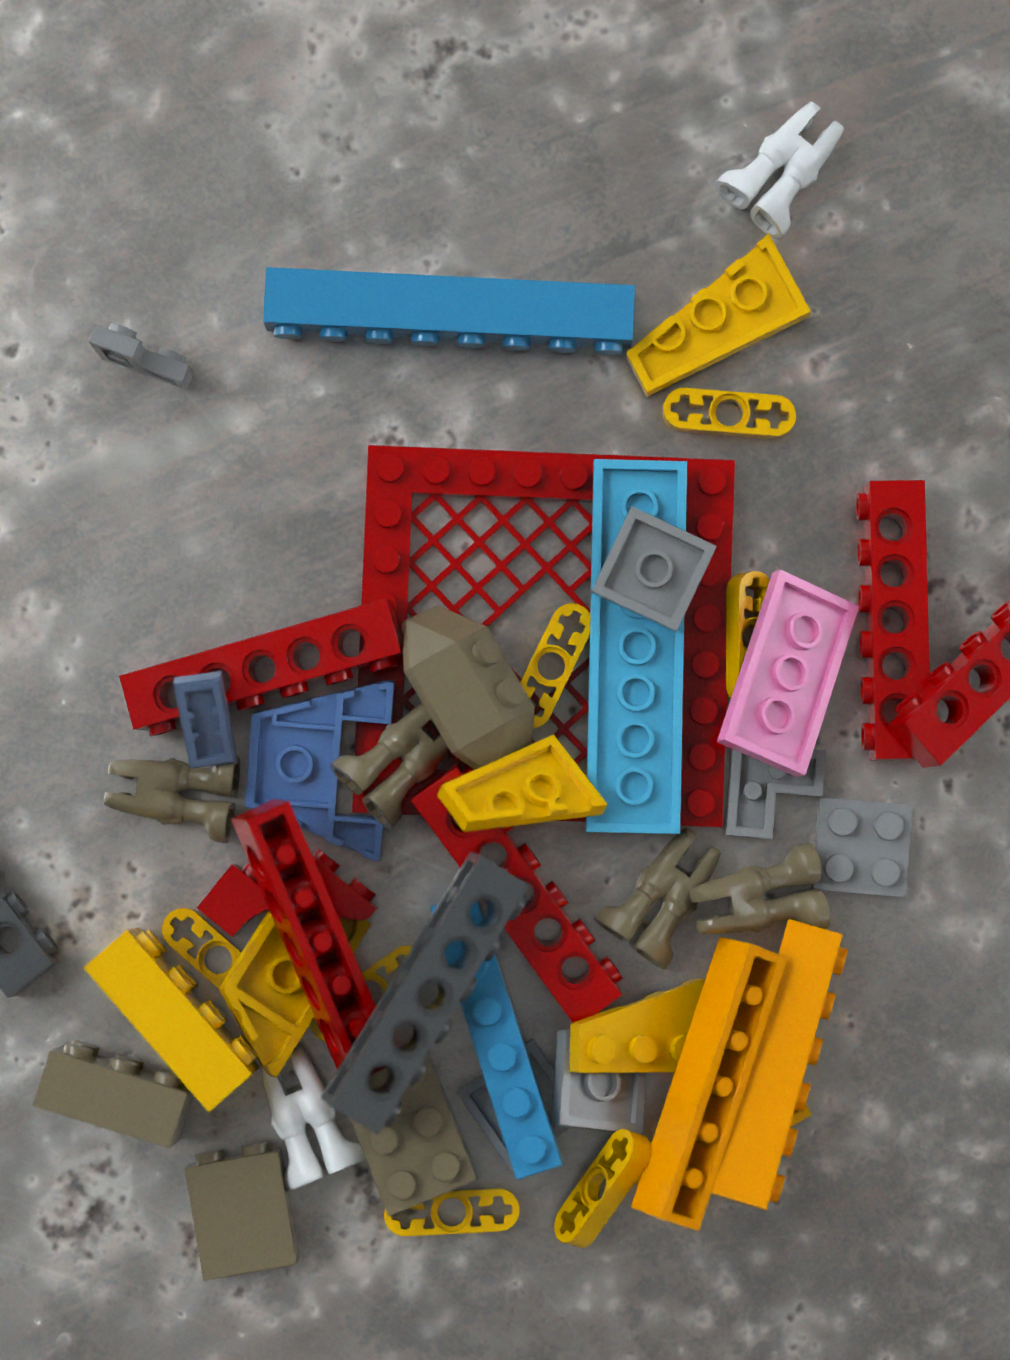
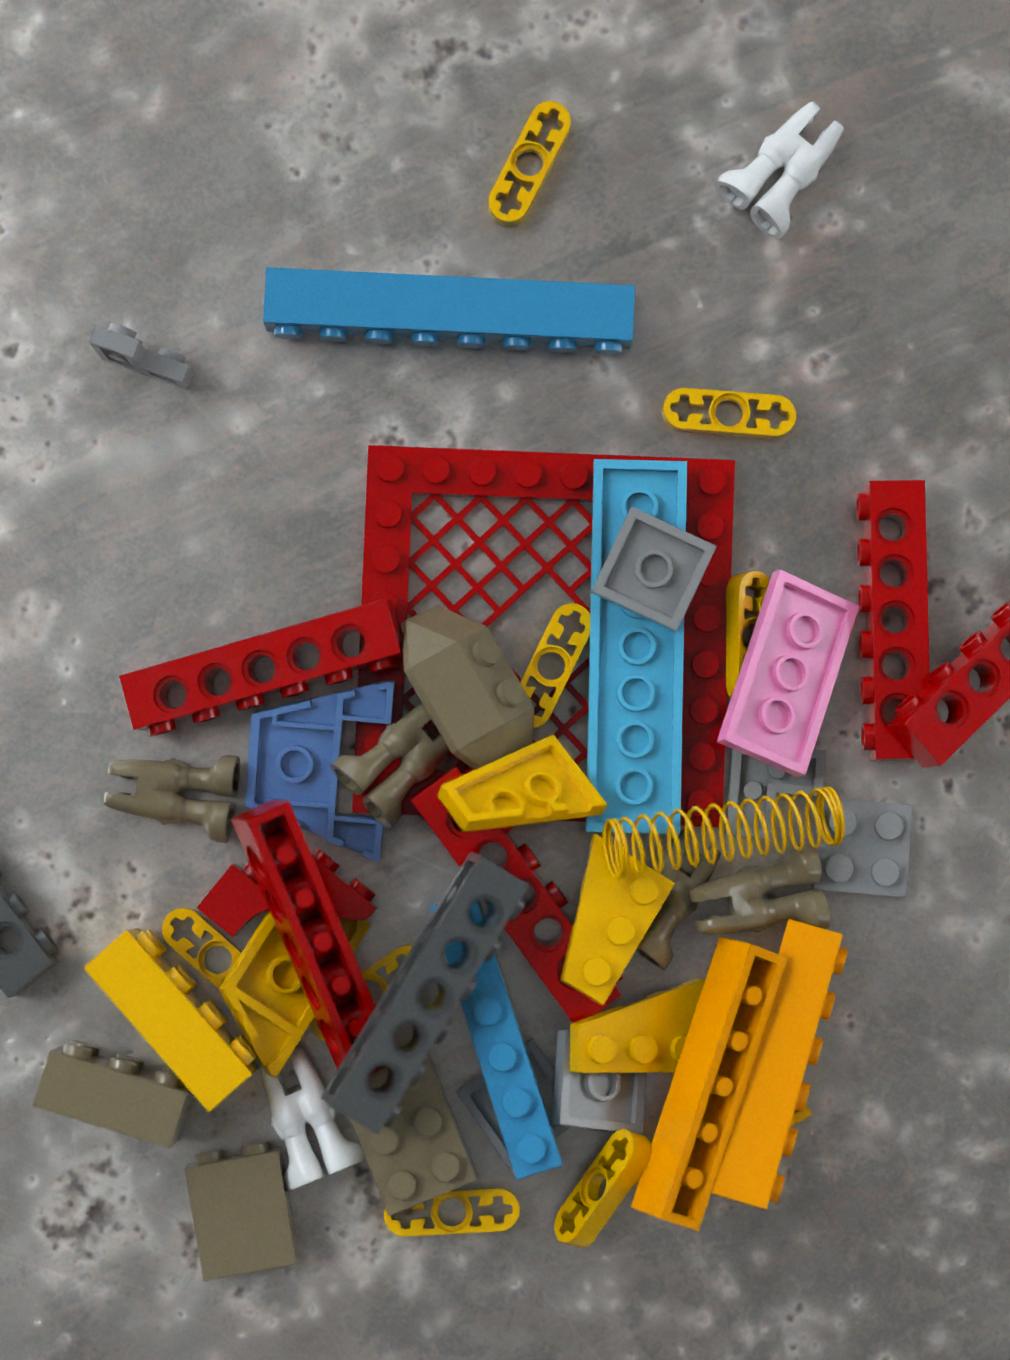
sand blue plate [173,671,237,769] -> none
yellow wing [626,233,811,397] -> none
none -> yellow beam [488,101,571,227]
none -> yellow wing [561,834,675,1005]
none -> yellow piece [603,786,845,880]

